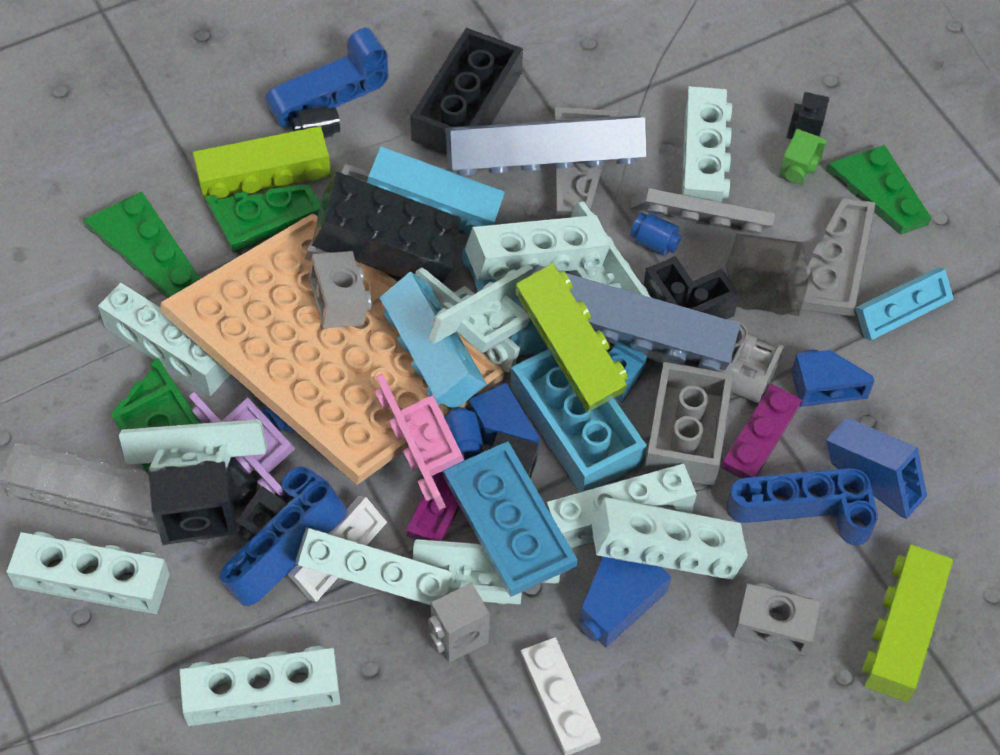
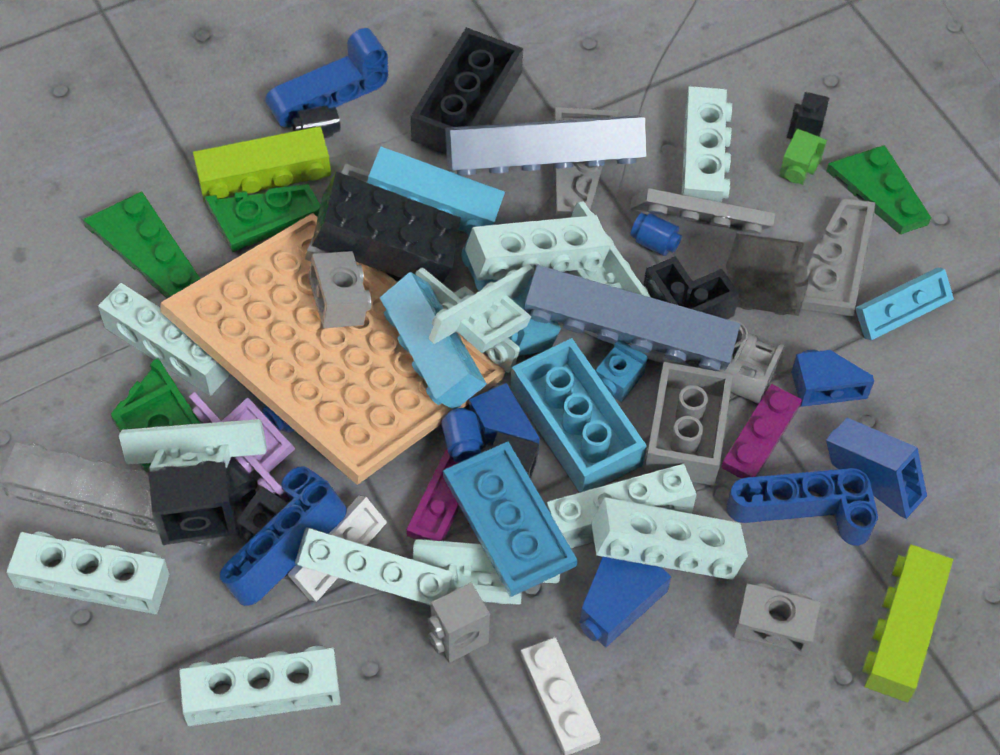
bright pink bracket [375,373,464,510] -> none
lime brick [515,263,628,413] -> none

